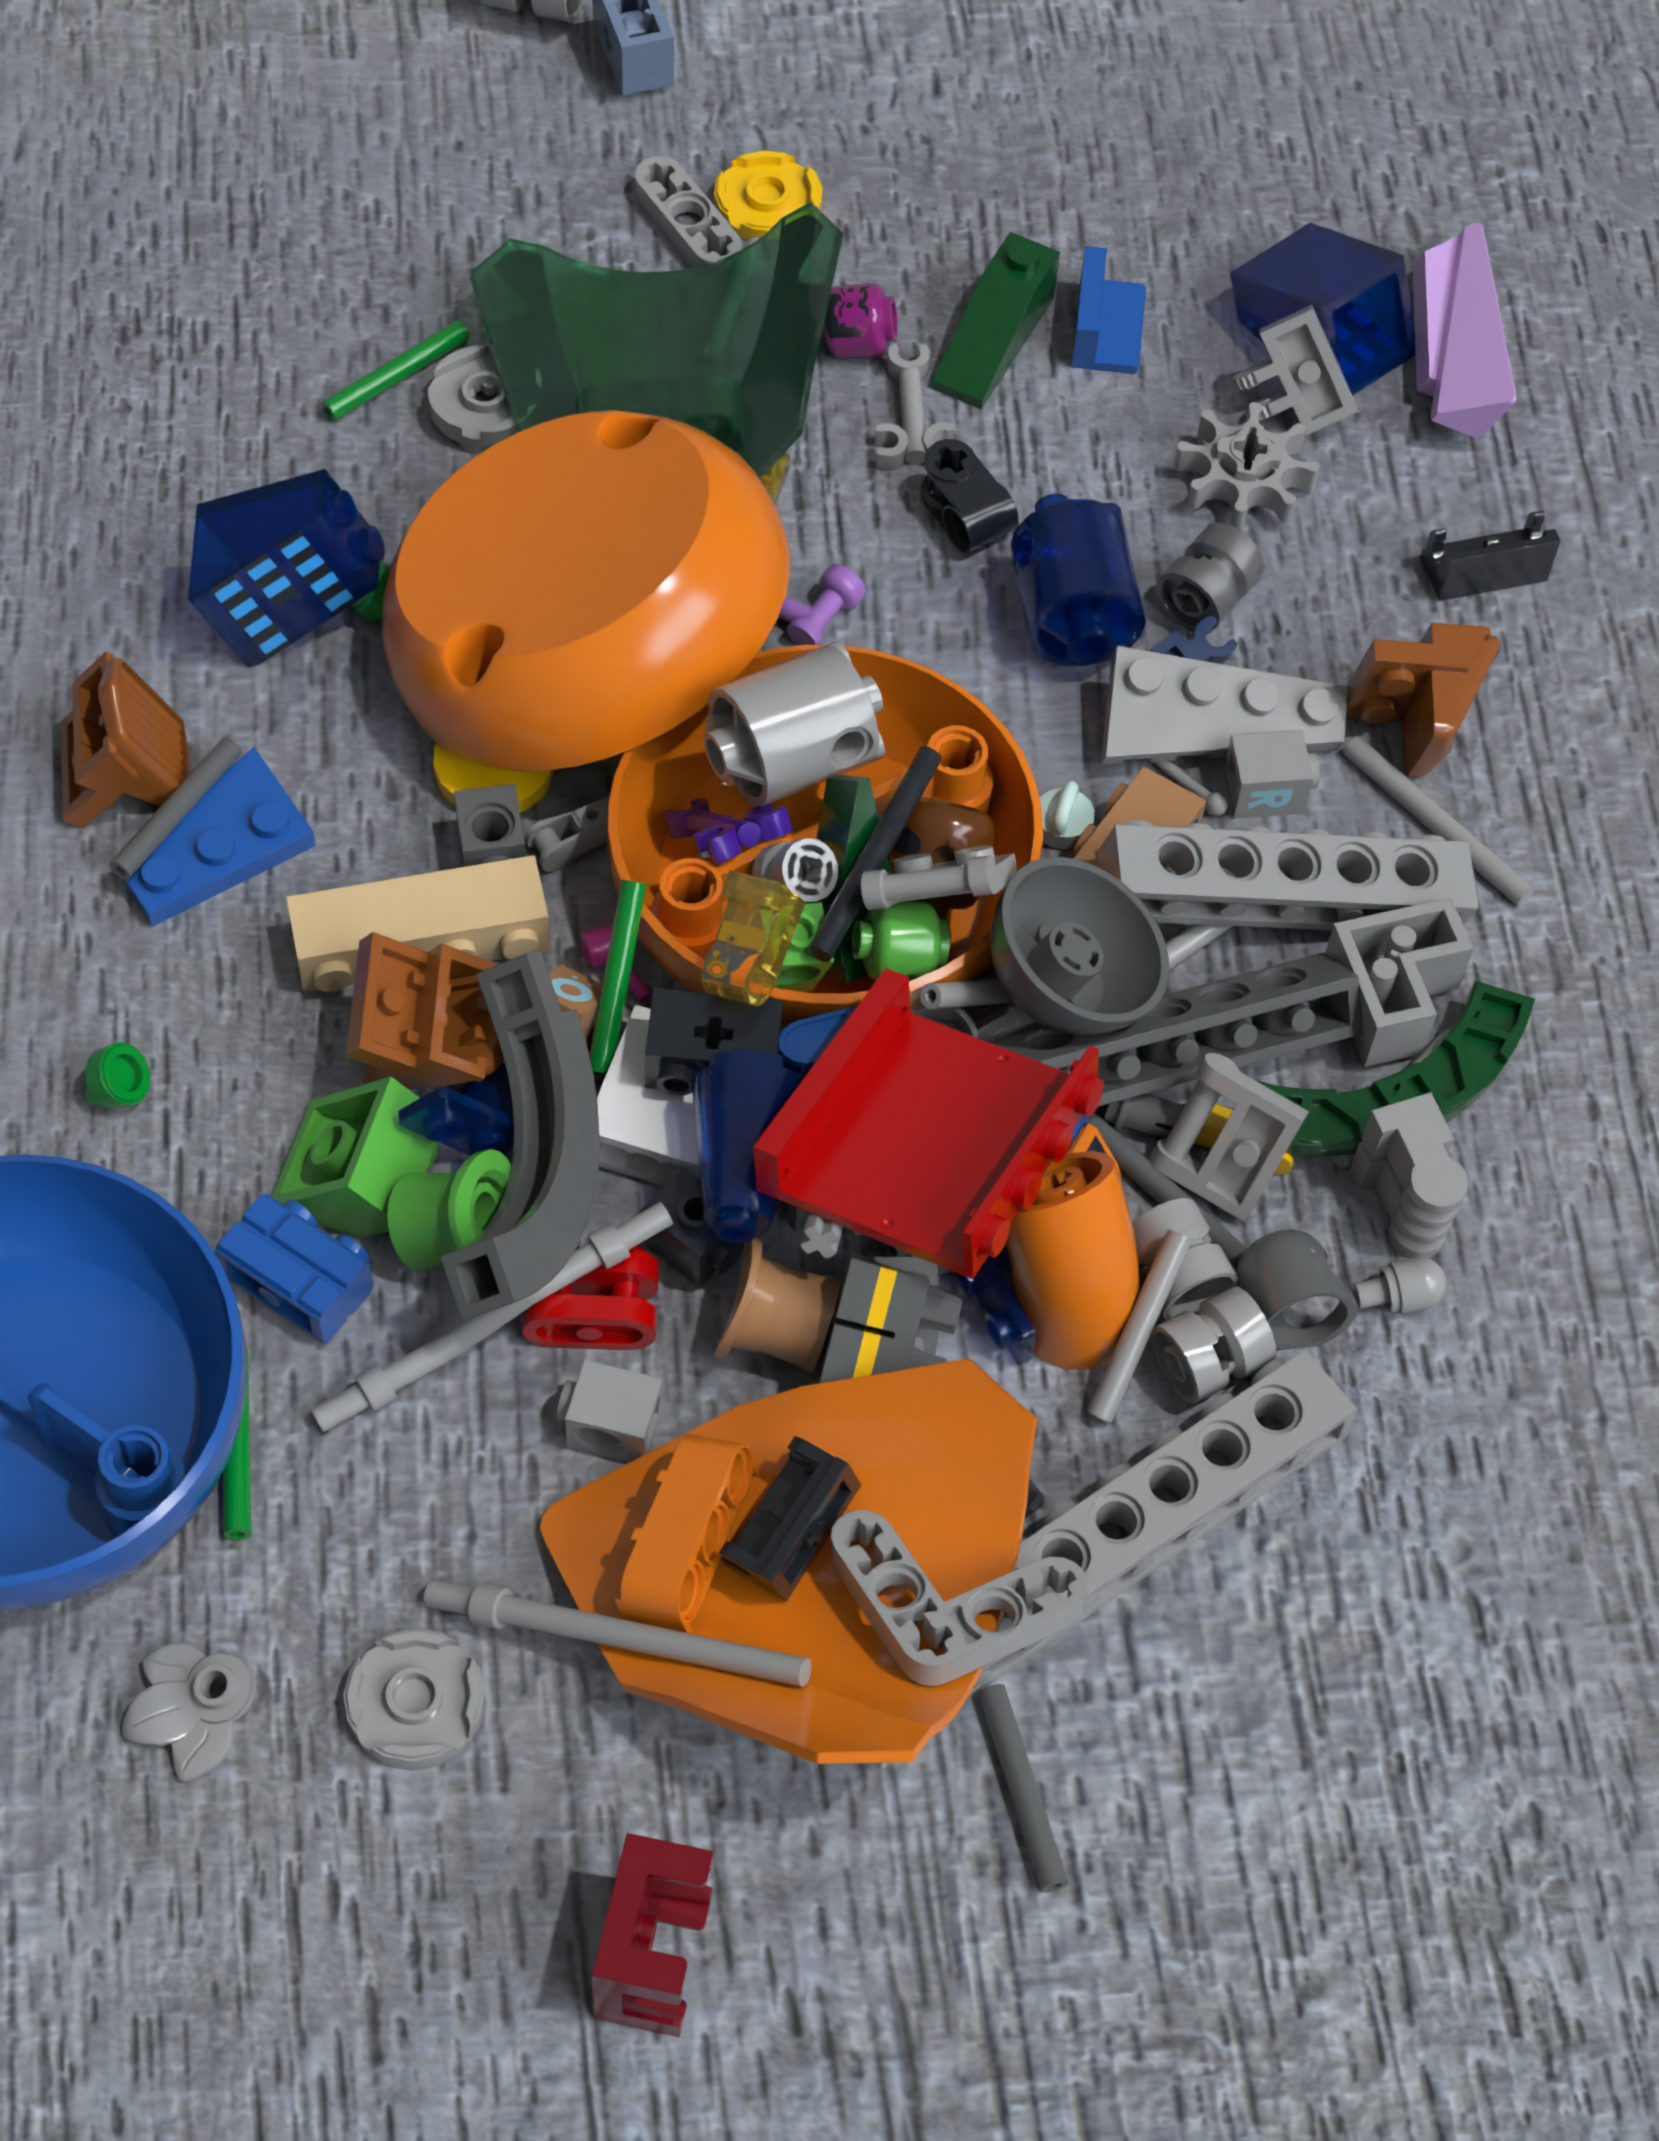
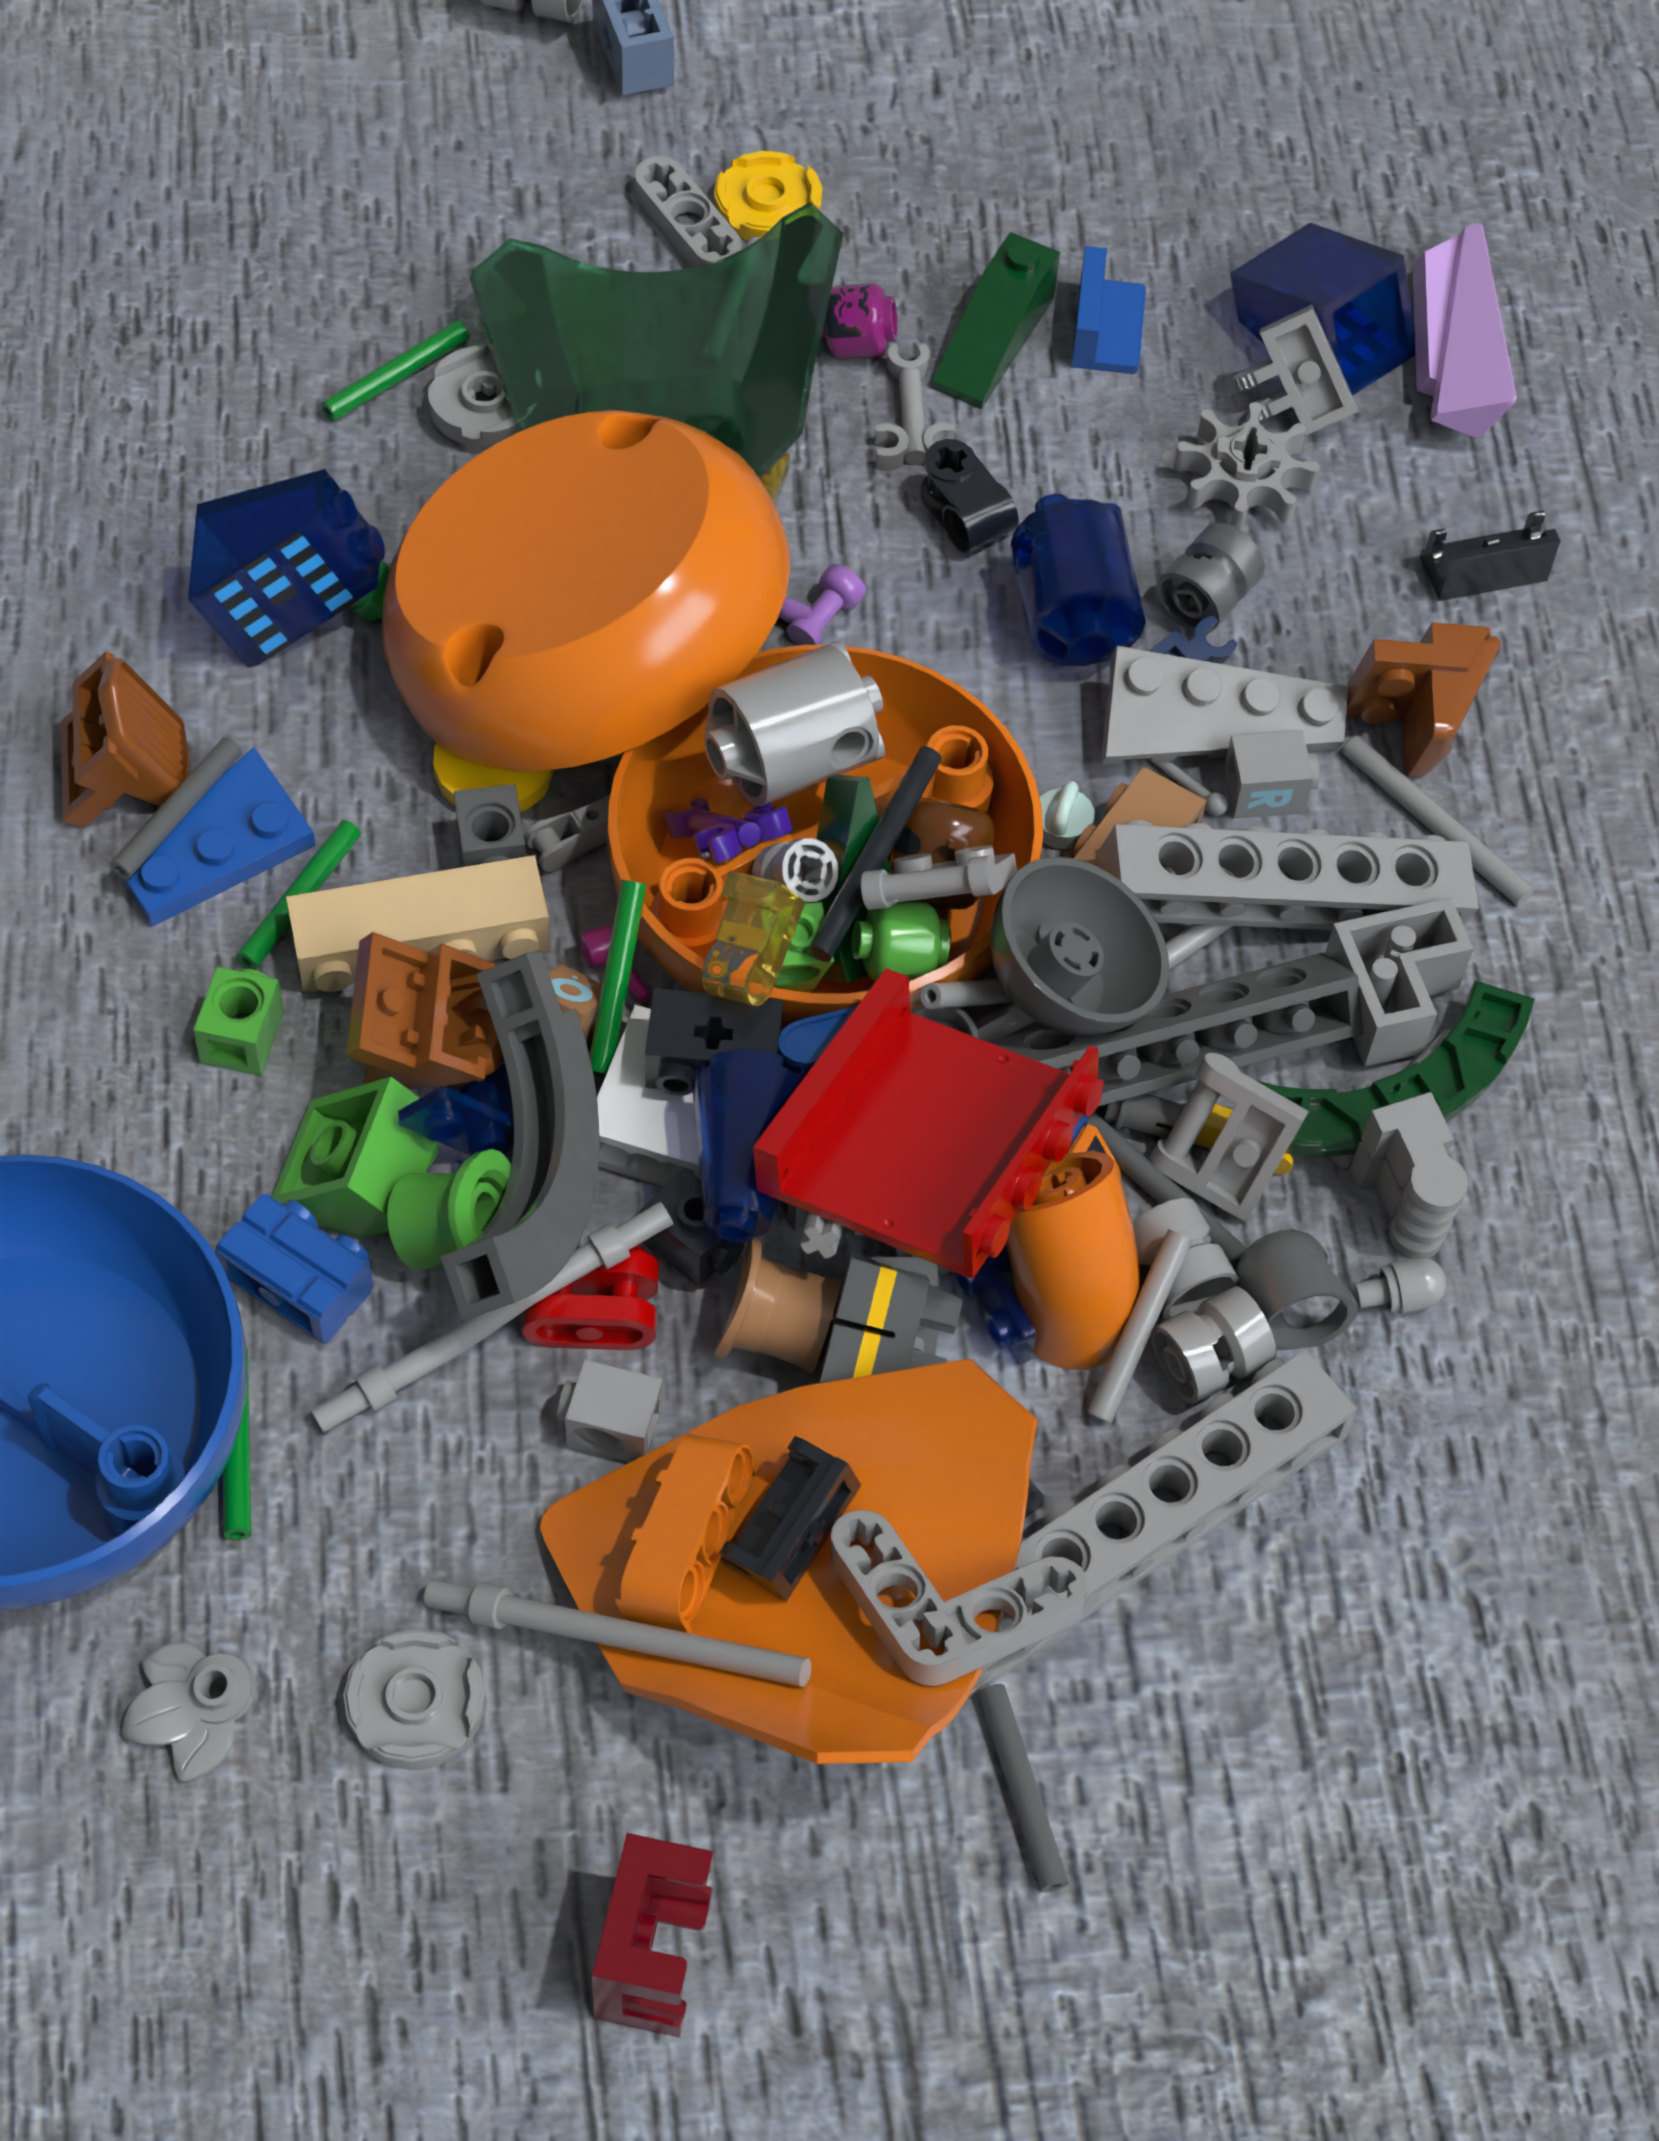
green tile [84,1042,151,1109] -> none
none -> bright green brick [193,966,284,1076]
none -> green piece [236,820,361,970]

